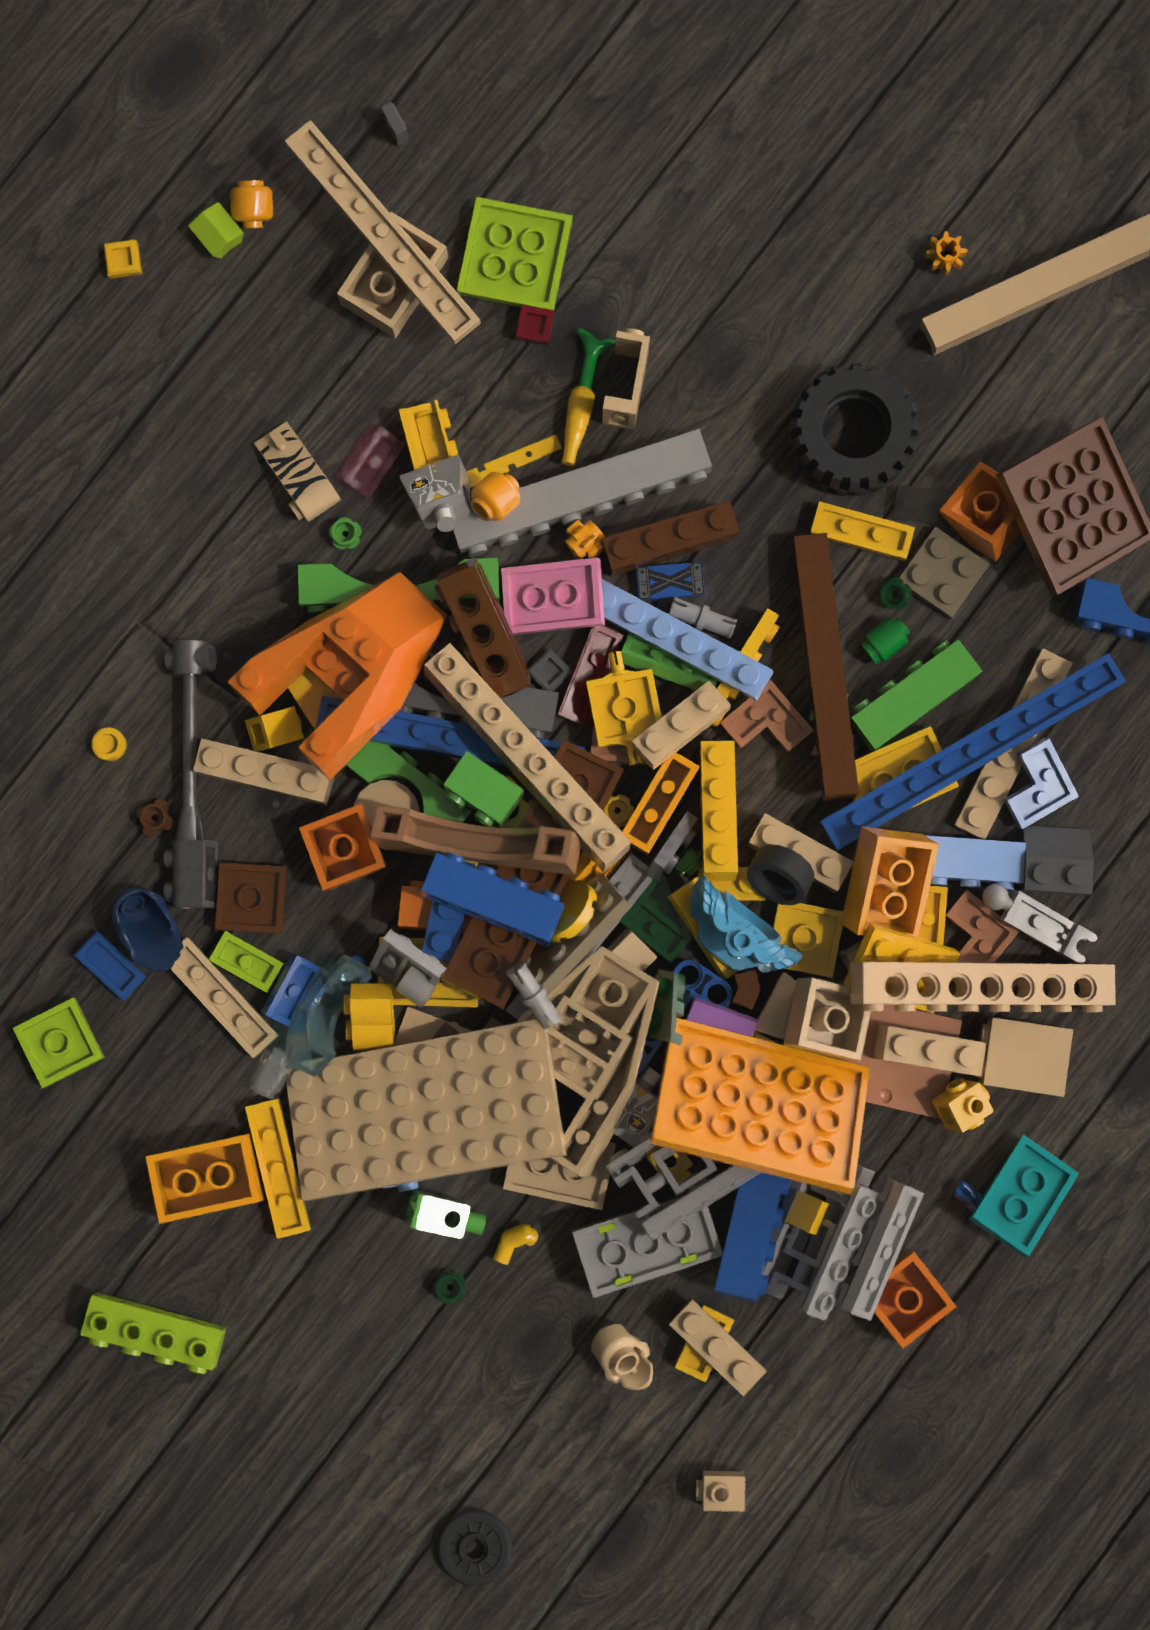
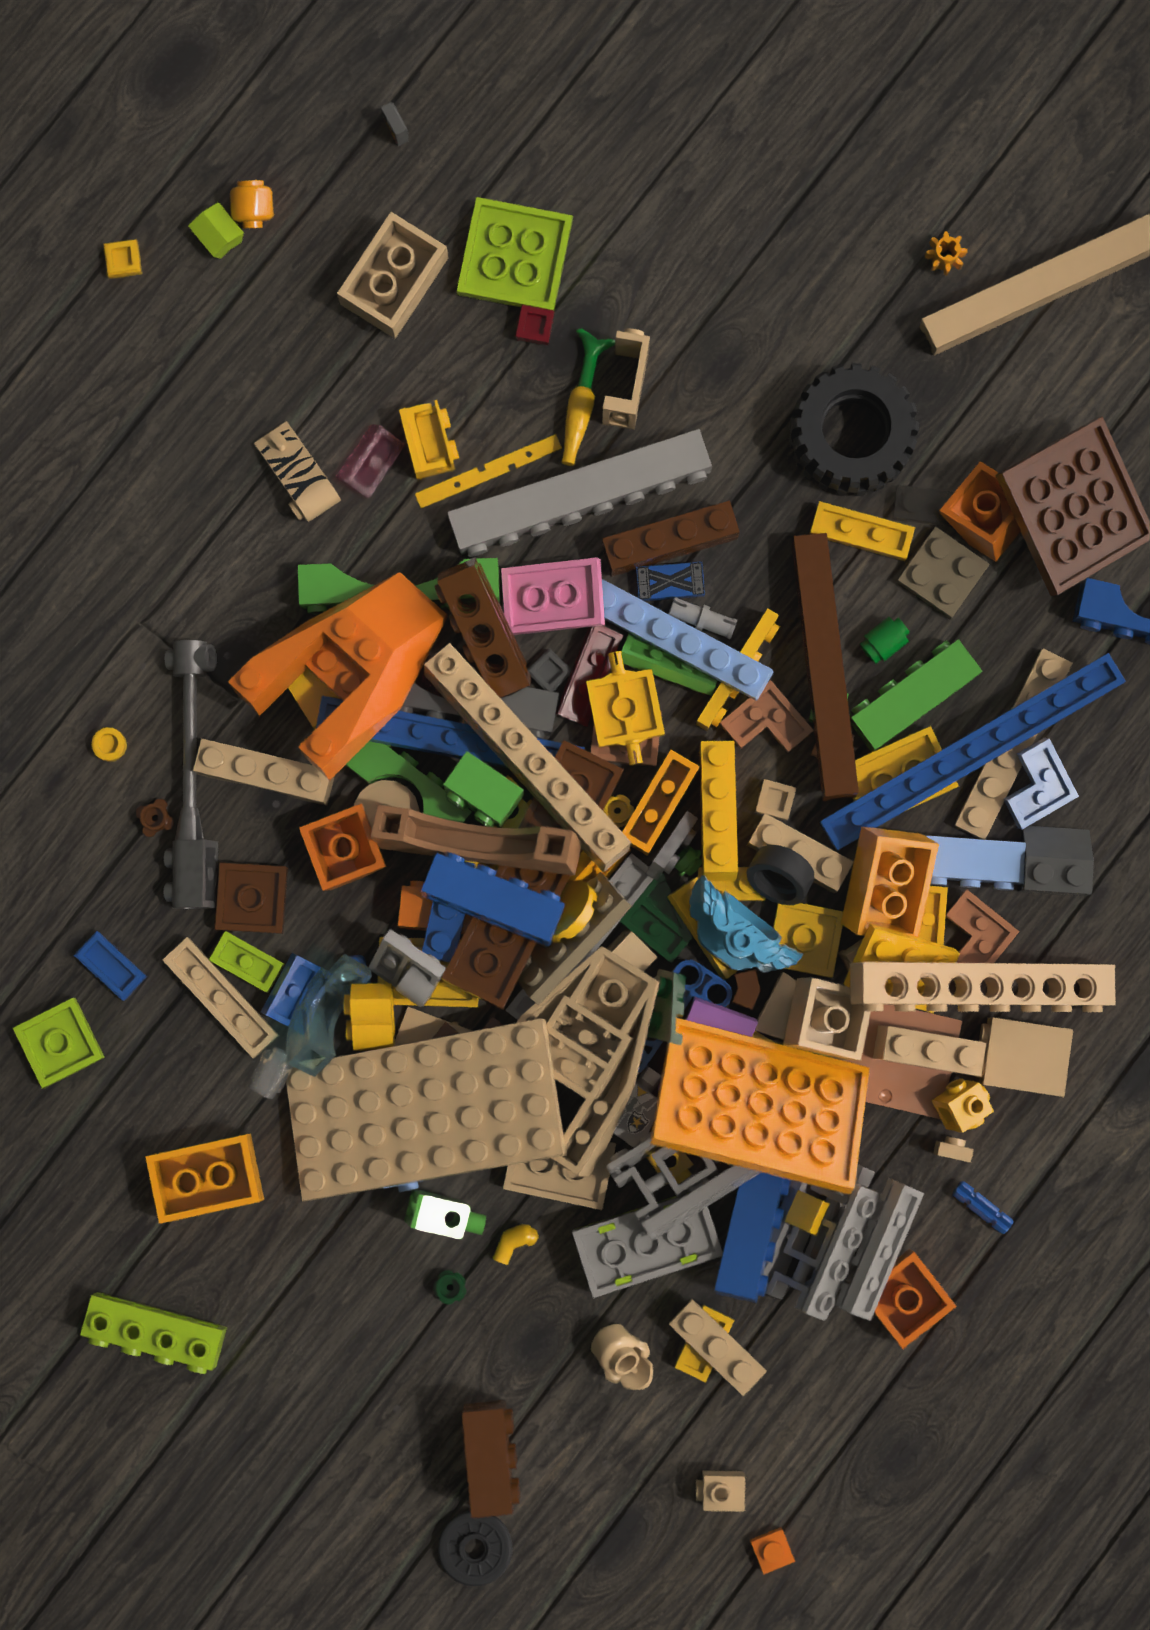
dark blue hair [111,888,184,973] -> none
yellow brick [245,706,304,752] -> none
yellow plate [245,1098,311,1239] -> none
tan plate [285,120,481,344] -> none
bright green plate [329,517,362,550] -> none
light grey torso [400,454,470,532] -> none
light orange head [471,472,520,522] -> none
light grey pin [506,961,562,1029] -> none
light orange gear [564,519,605,559] -> none
tan plate [632,681,731,770] -> none
dark green plate [879,577,912,610] -> none
teal plate [969,1134,1079,1258] -> none
light grey plate [982,884,1097,964] -> none
none -> reddish brown brick [462,1400,520,1518]
none -> orange plate [750,1527,795,1574]
none -> tan plate [755,779,796,821]
none -> tan plate [933,1136,974,1163]

